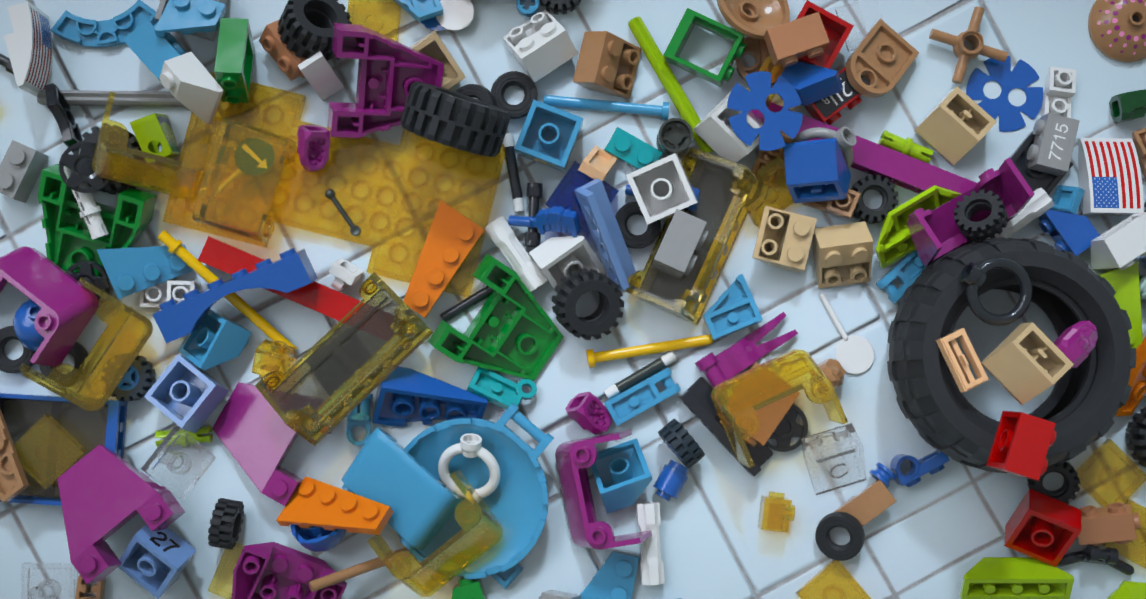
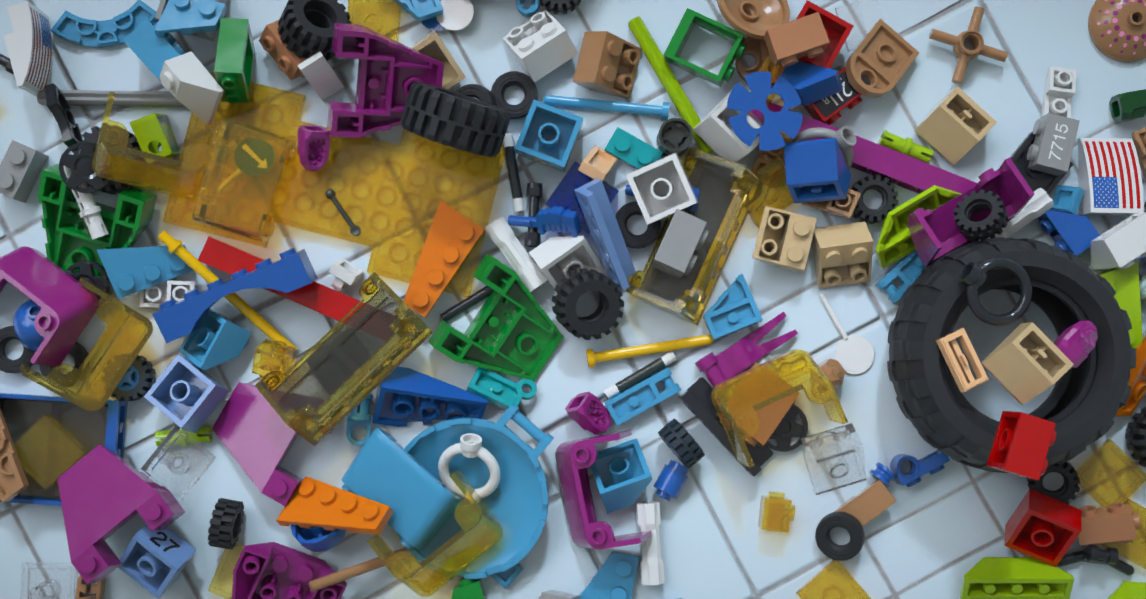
blue piece [966,56,1043,132] -> none

